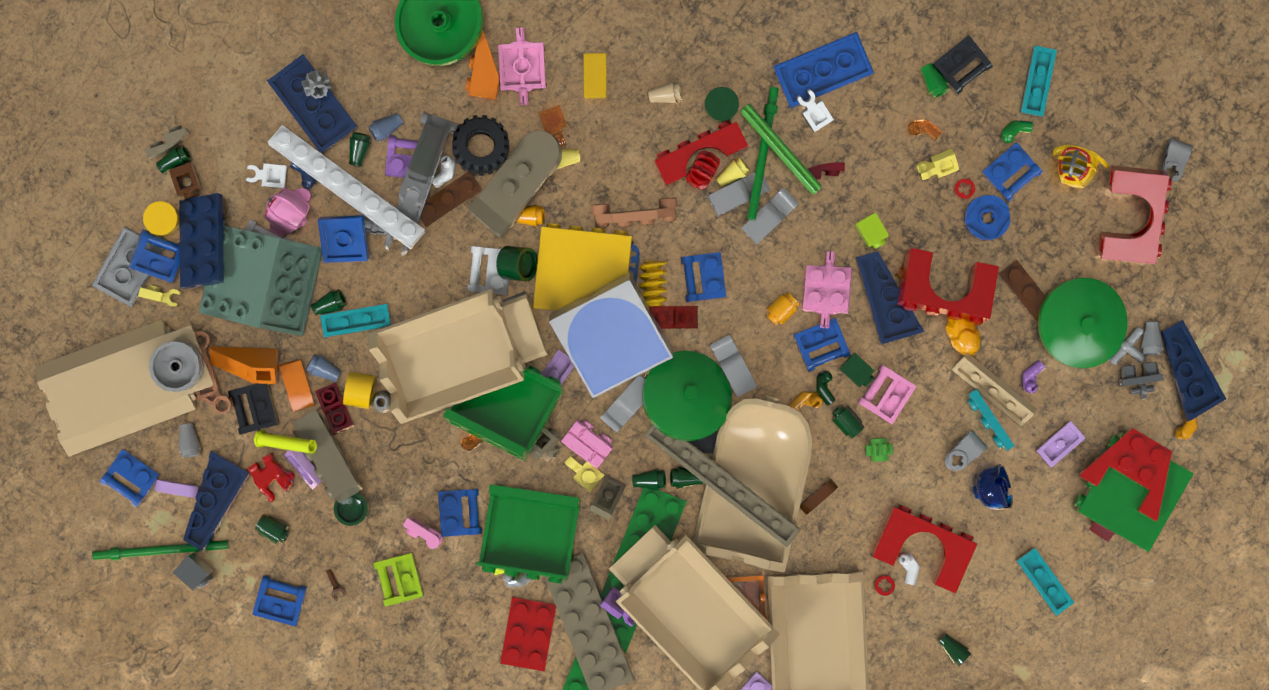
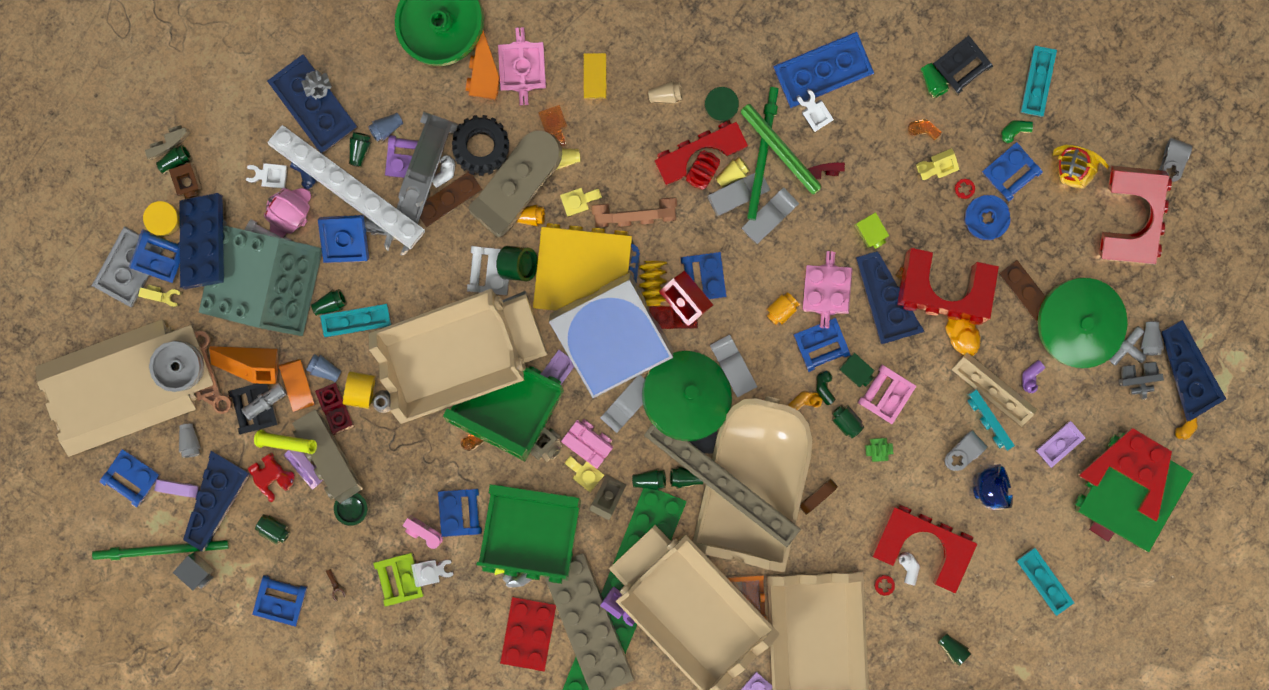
none -> light grey pin [241,383,287,421]
none -> white plate [411,560,454,587]
none -> light yellow plate [560,188,602,217]
none -> red brick [659,271,714,326]

